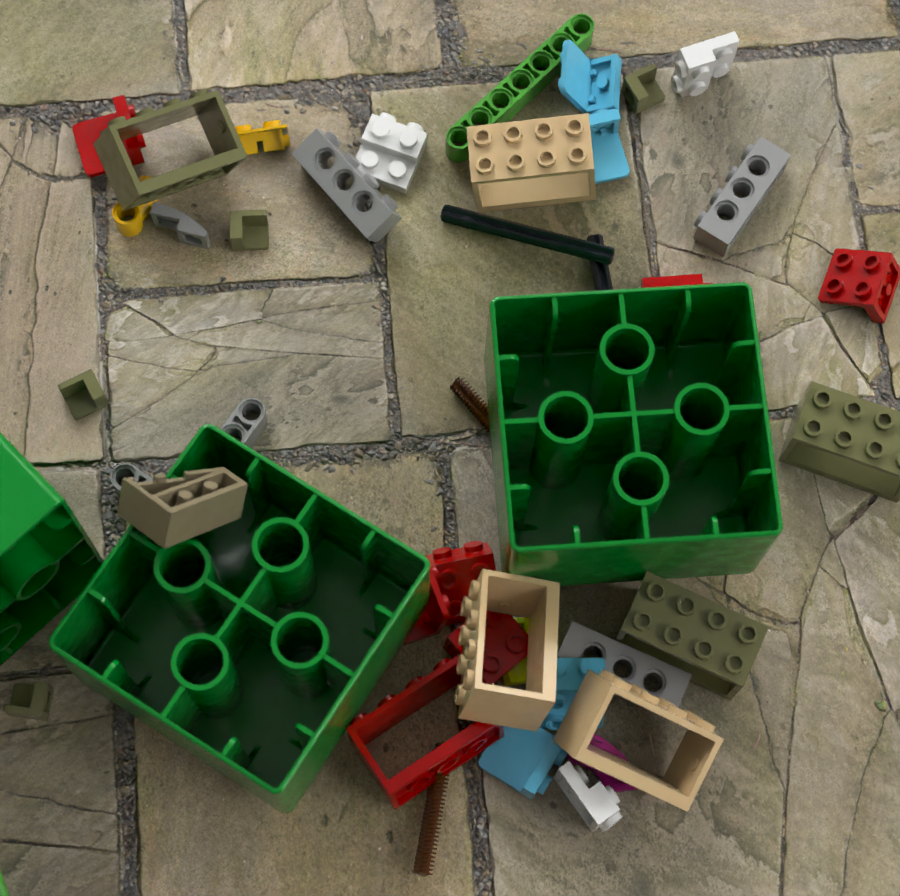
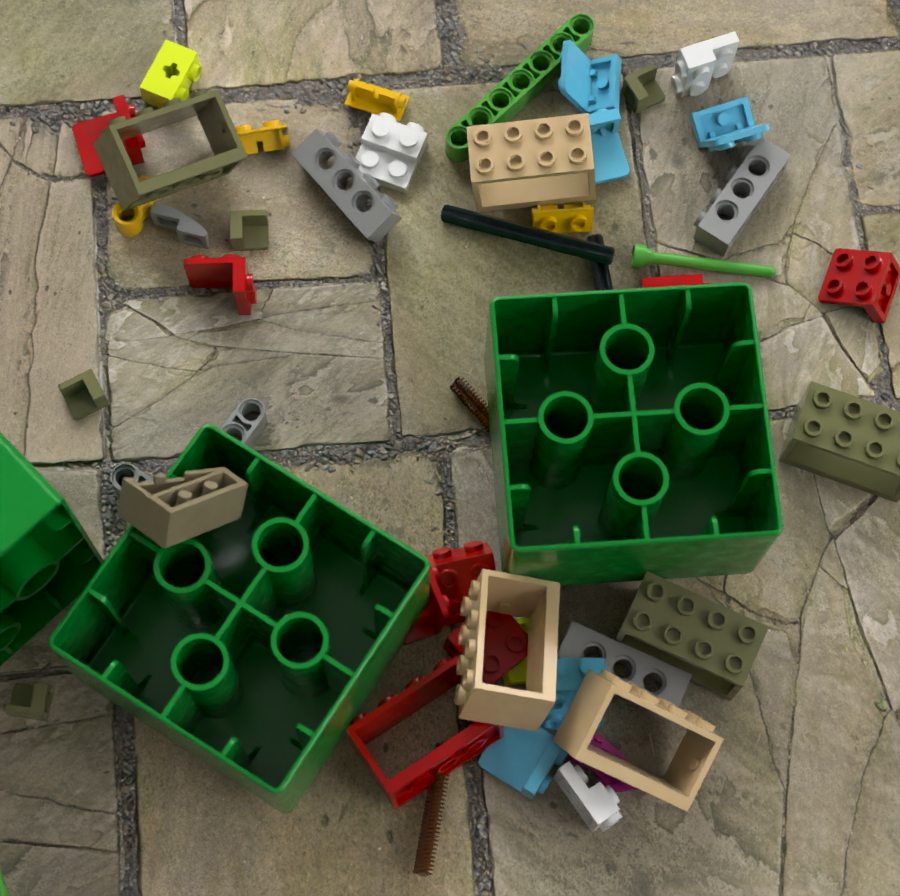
none -> neon yellow brick [139,39,202,109]
none -> red bracket [184,254,257,315]
none -> yellow hinge [344,79,410,123]
none -> yellow hinge [531,201,594,233]
none -> bright green piece [631,243,776,278]
none -> medium azure bracket [689,97,770,152]

